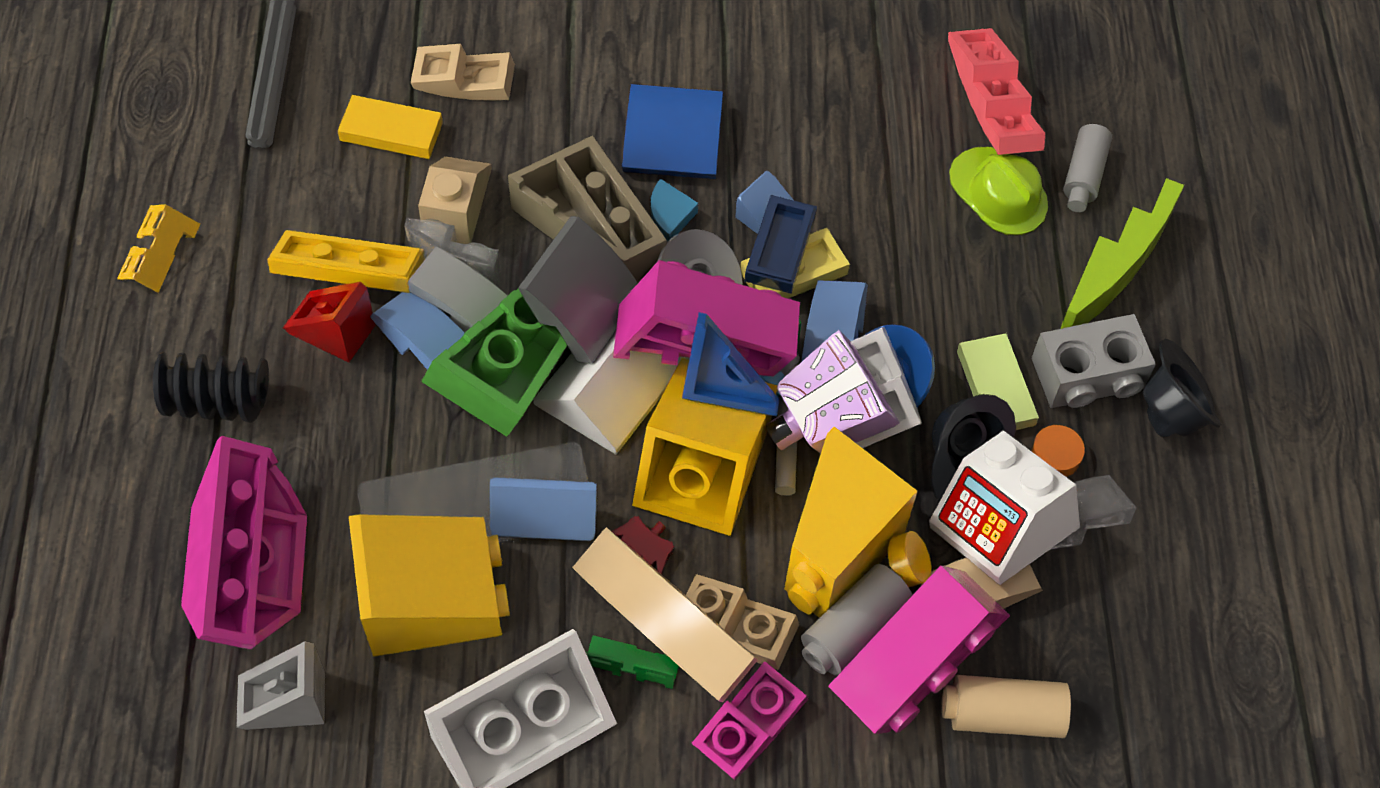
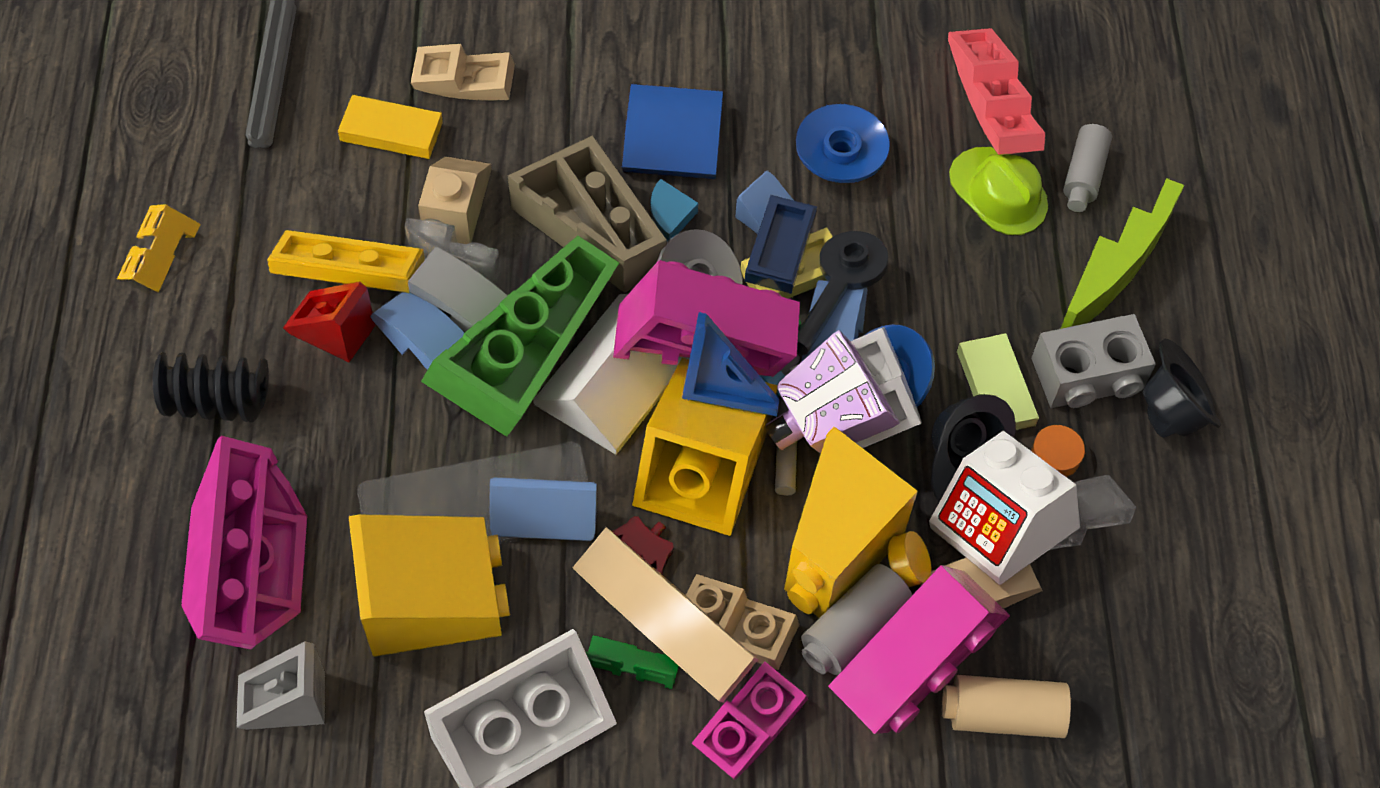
dark grey slope [518,216,638,364] -> none
none -> blue dish [796,104,890,183]
none -> black piece [797,231,888,355]

